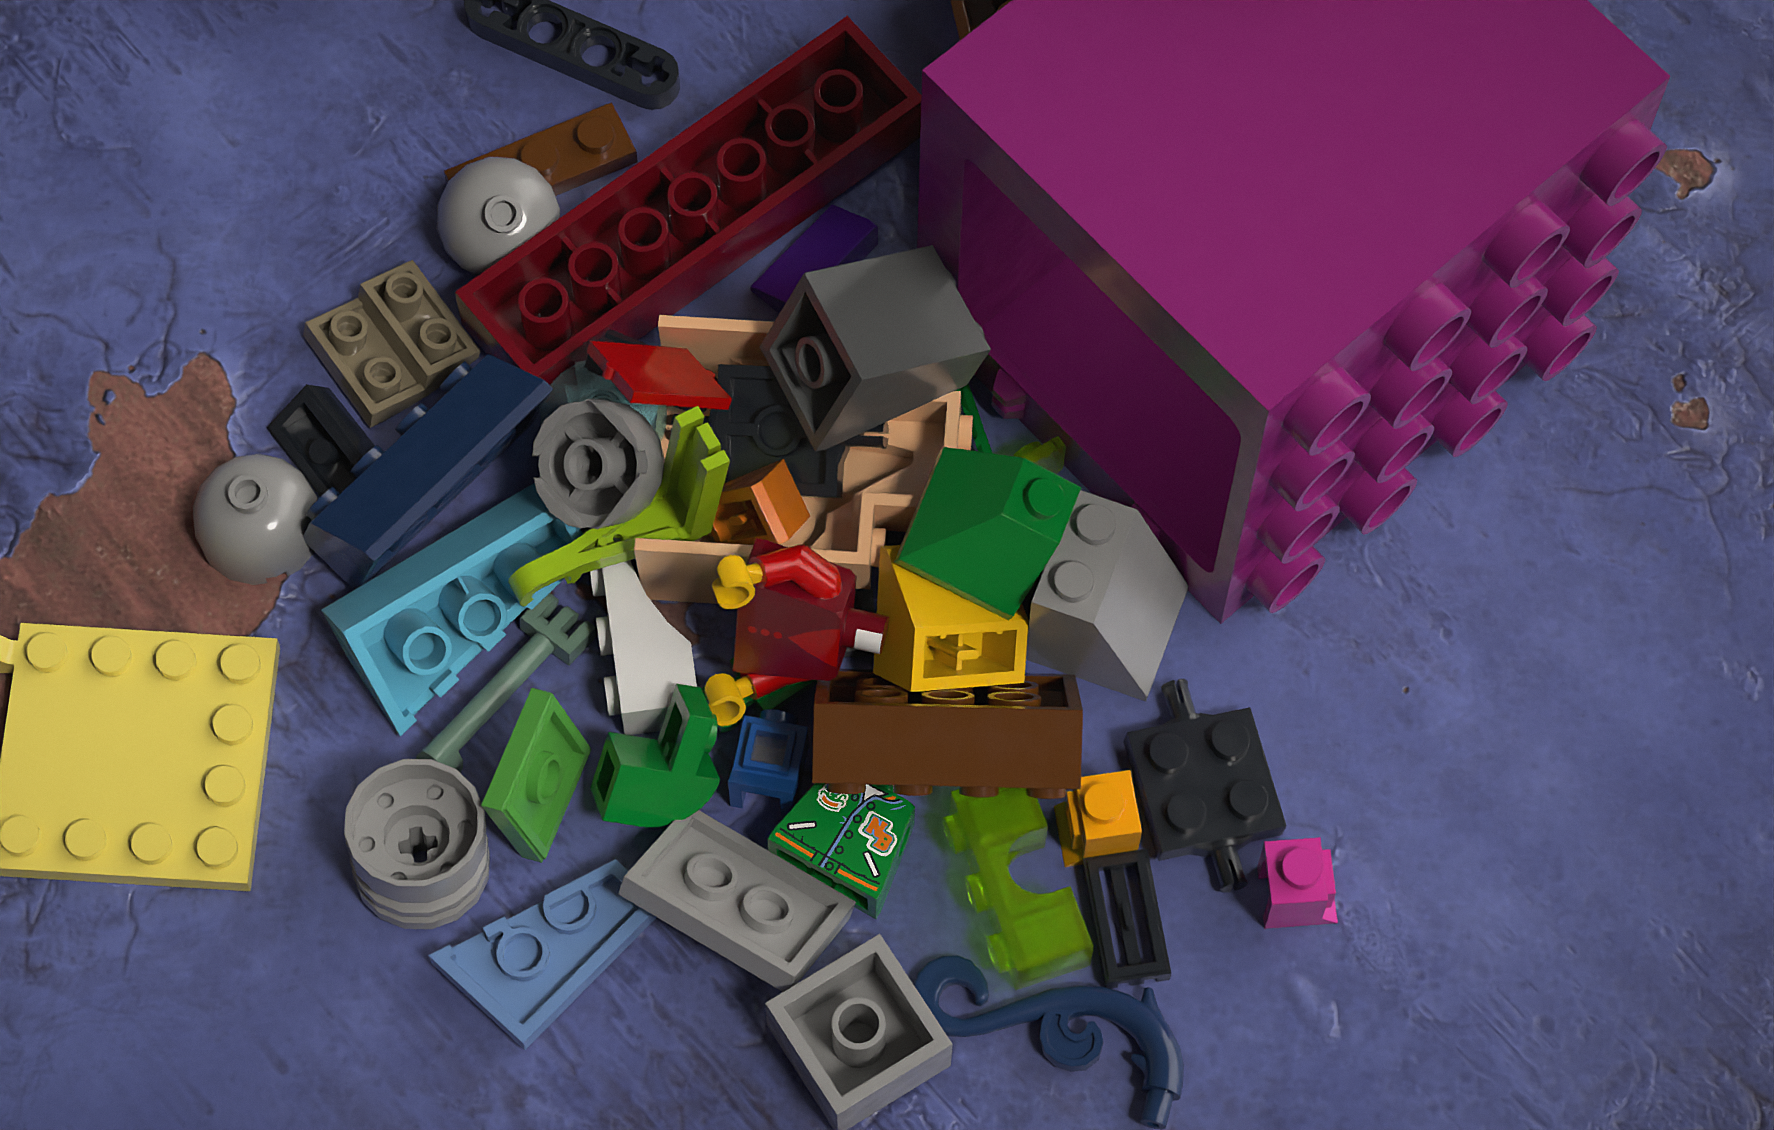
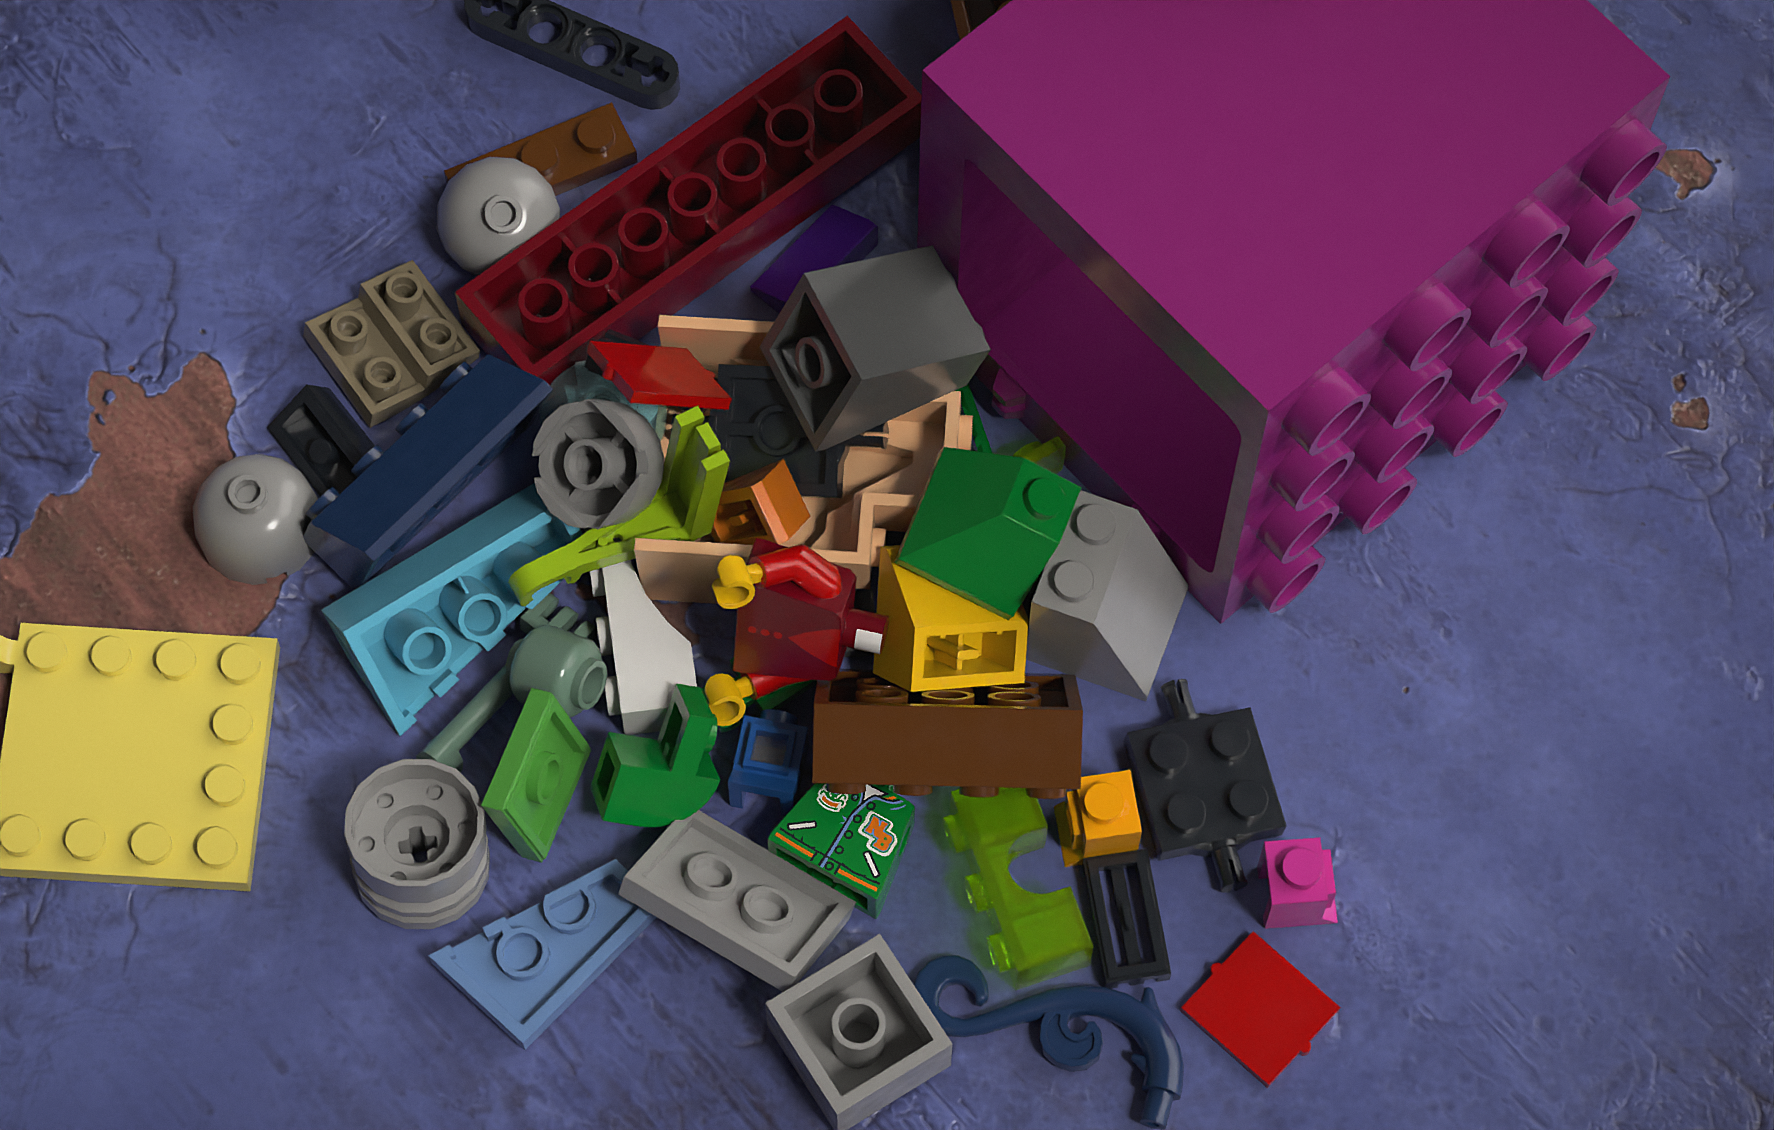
none -> sand green head [506,625,607,718]
none -> red piece [1180,931,1341,1088]

